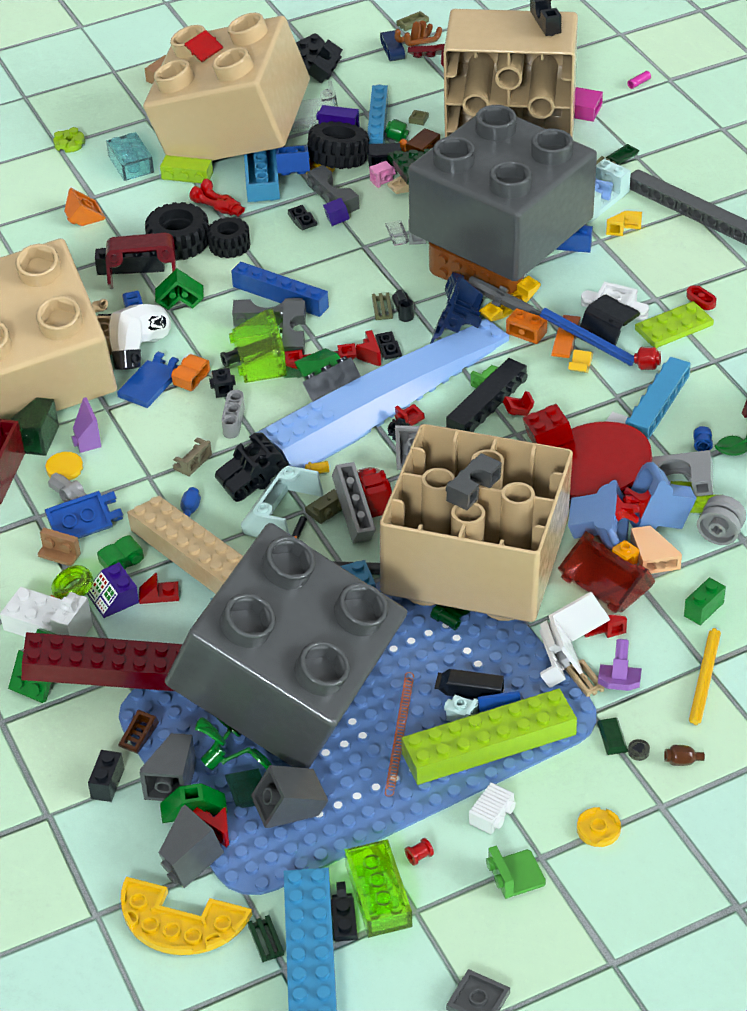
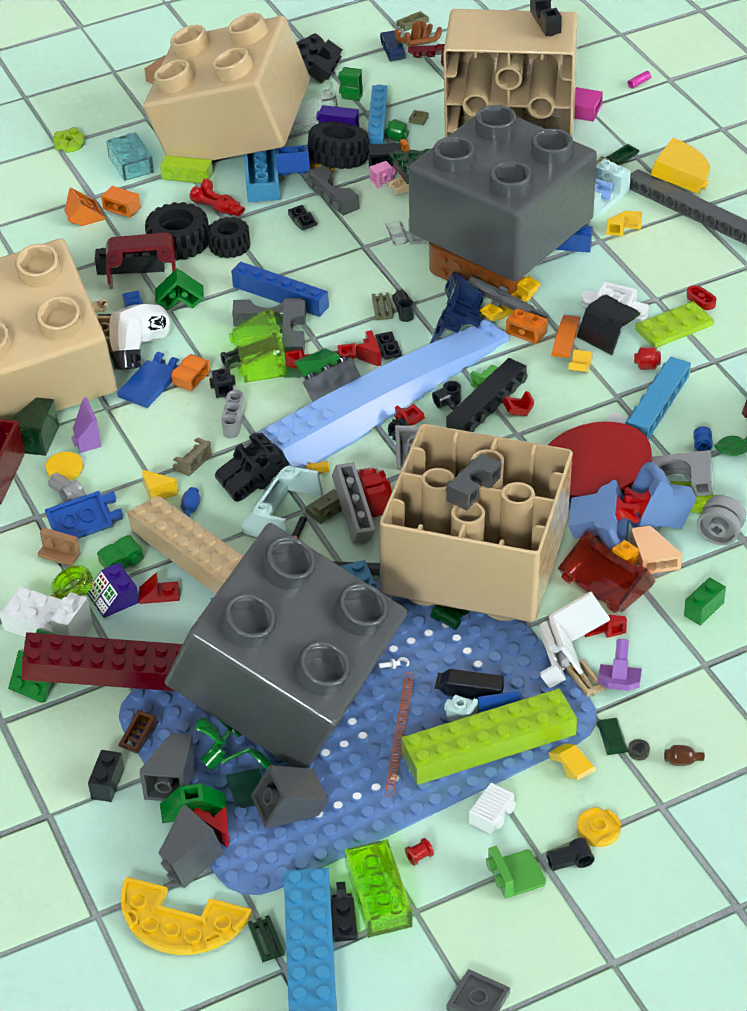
red piece [184,30,223,62] -> none
dark purple panel [323,198,350,226] -> none
reddish brown brick [406,128,440,152] -> none
red brick [523,404,574,447] -> none
blue axle [540,308,634,366] -> none
yellow axle [689,628,721,725] -> none
none -> orange brick [101,186,141,218]
none -> yellow slope [142,470,179,499]
none -> green brick [338,67,363,101]
none -> white hand [378,657,409,669]
none -> black piece [432,381,461,410]
none -> black piece [546,838,595,871]
none -> yellow slope [548,743,595,780]
none -> yellow brick [651,138,710,194]

